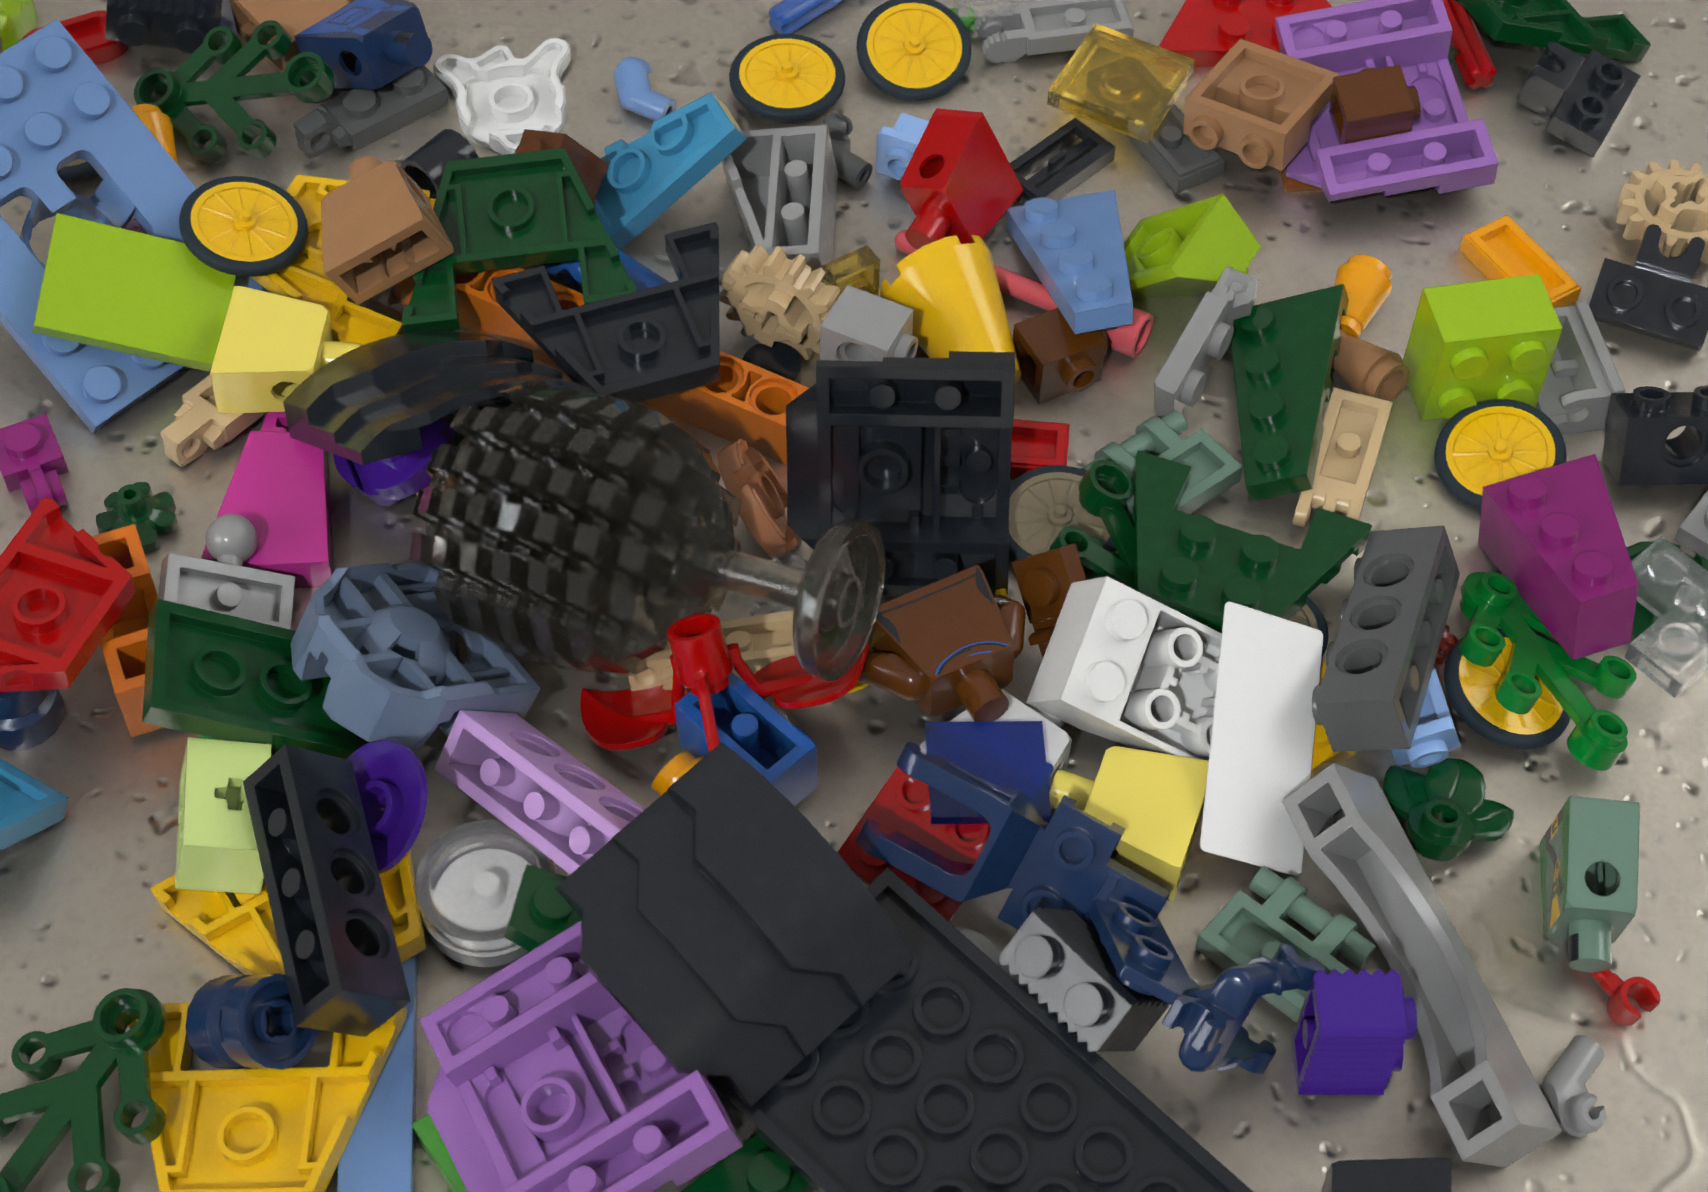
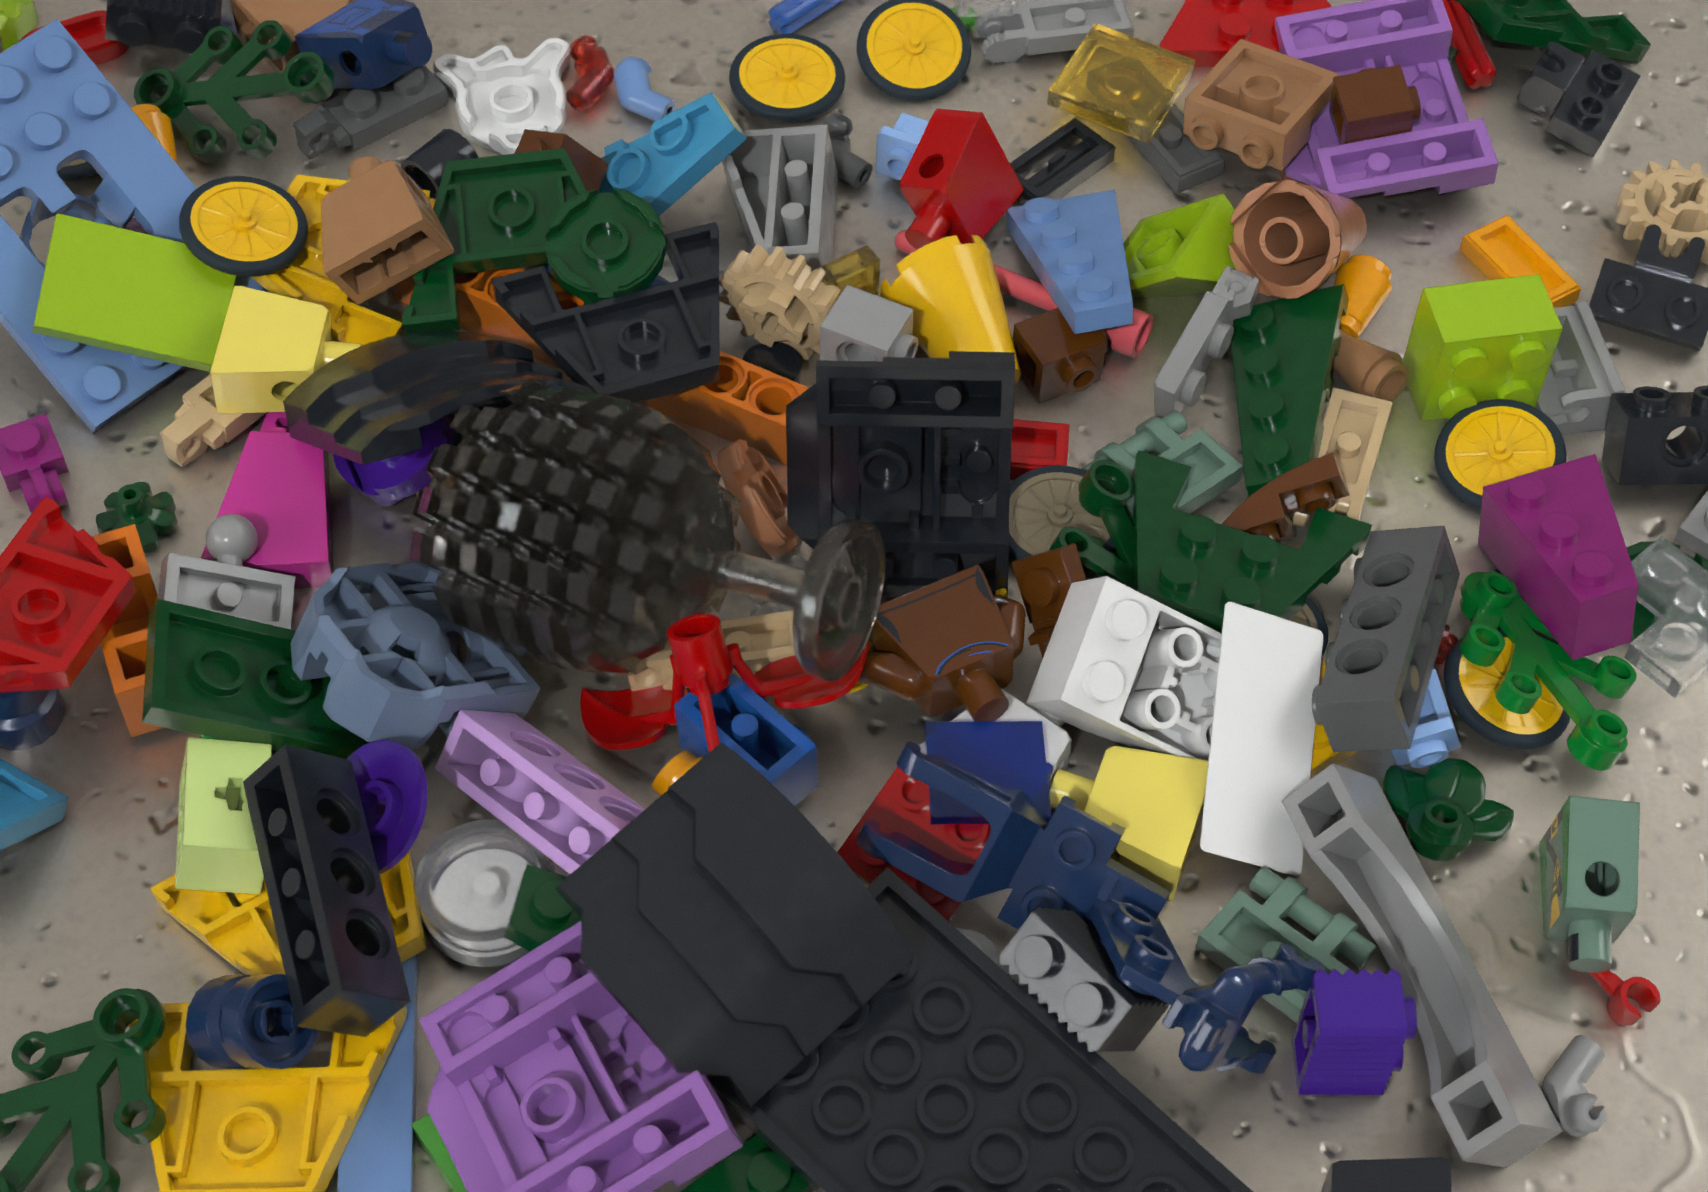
none -> dark green tile [545,188,667,302]
none -> clear red arm [566,35,614,113]
none -> reddish brown slope [1222,453,1350,544]
none -> nougat cone [1229,180,1367,299]

